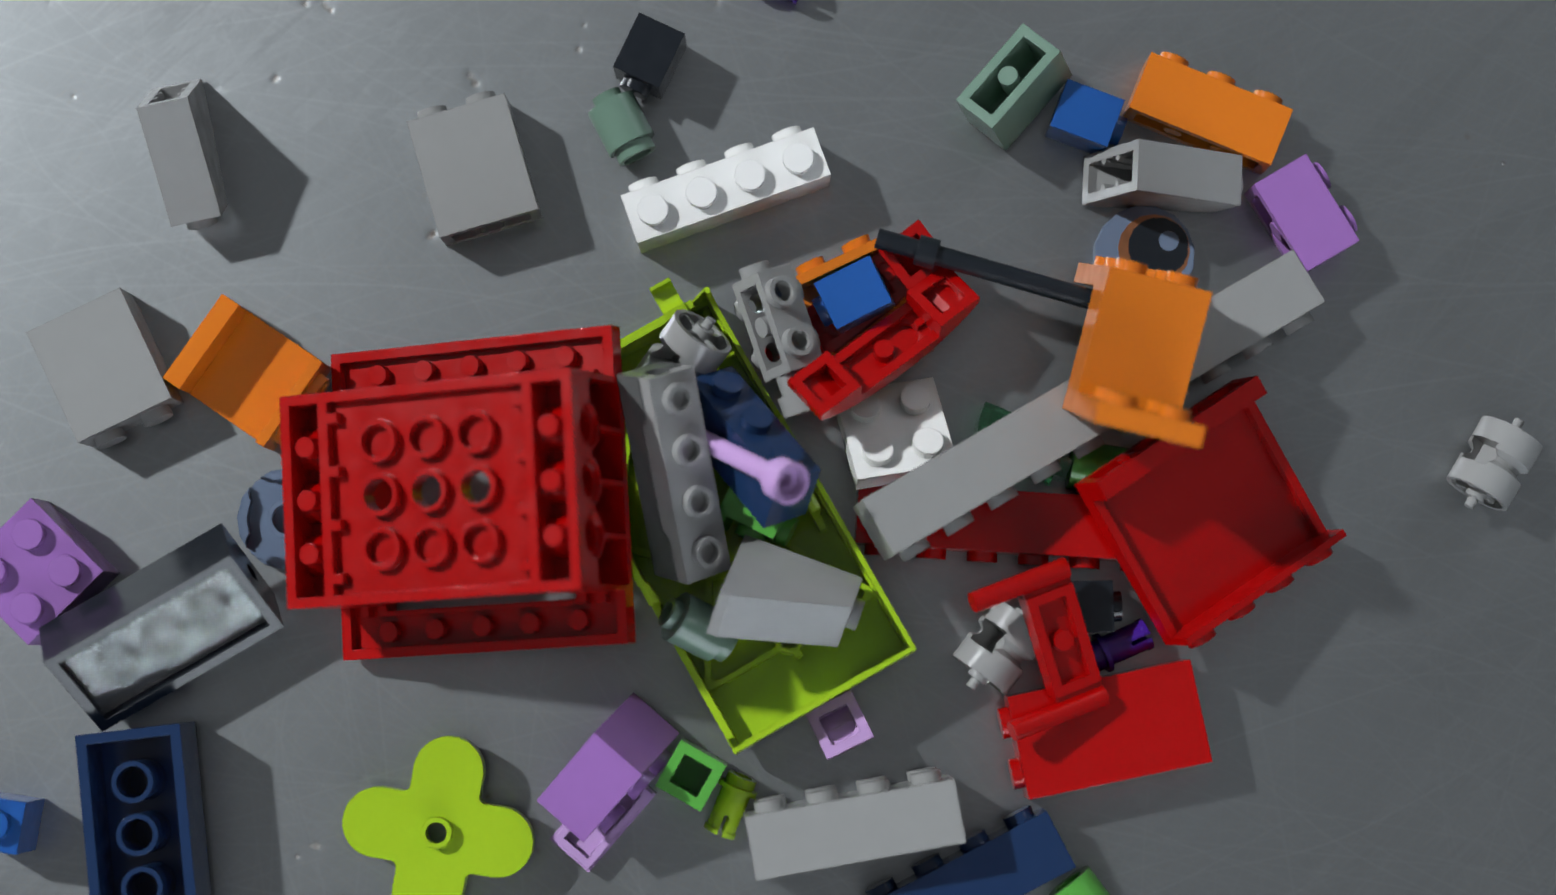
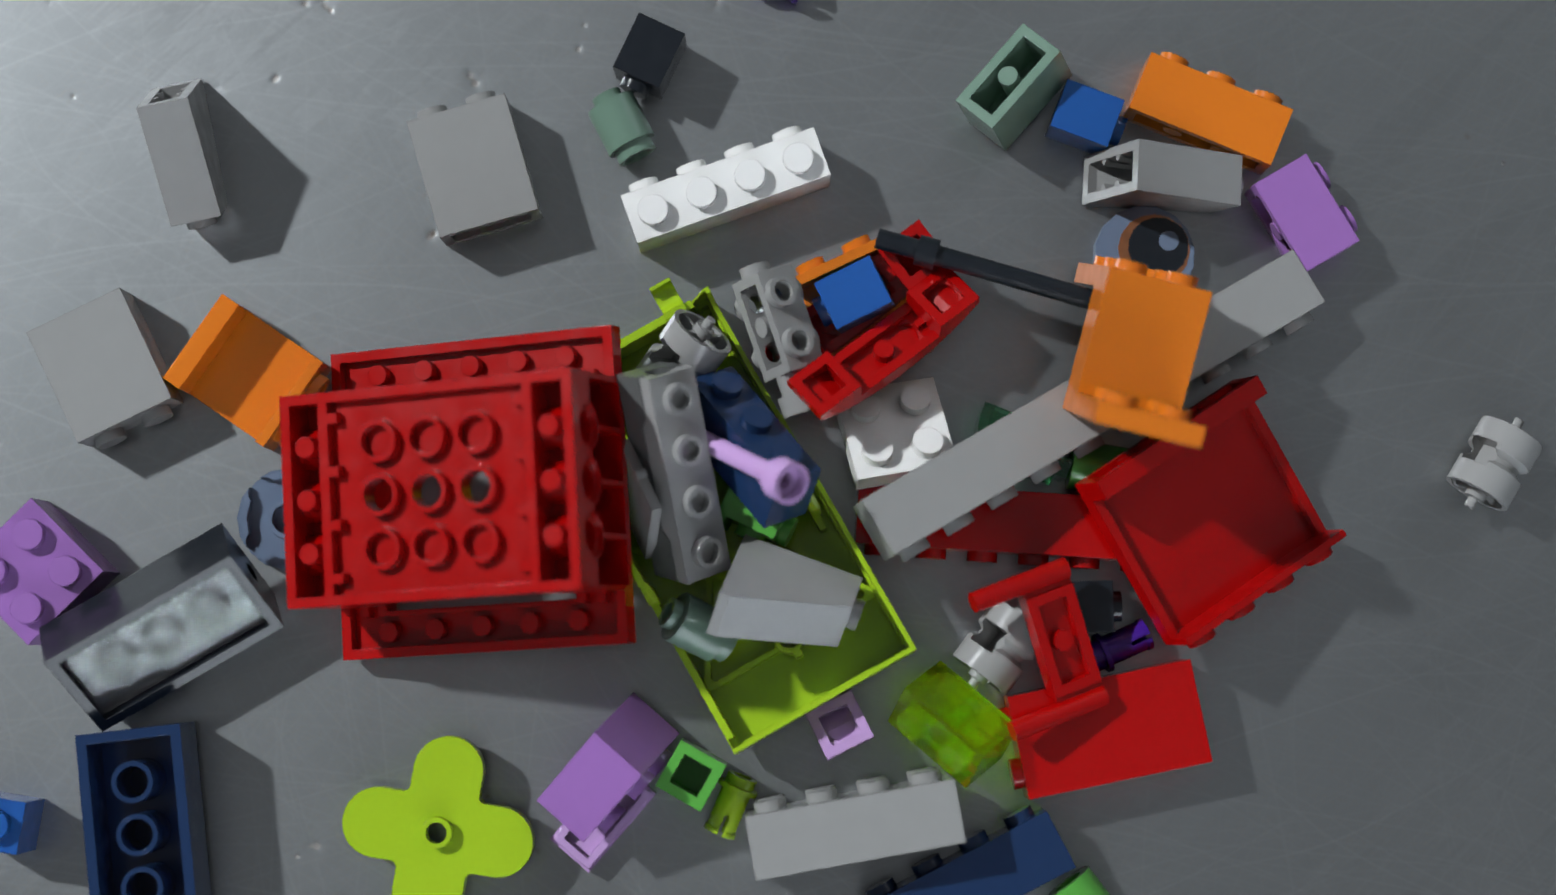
none -> light grey piece [624,438,662,559]
none -> clear neon green brick [888,660,1012,788]

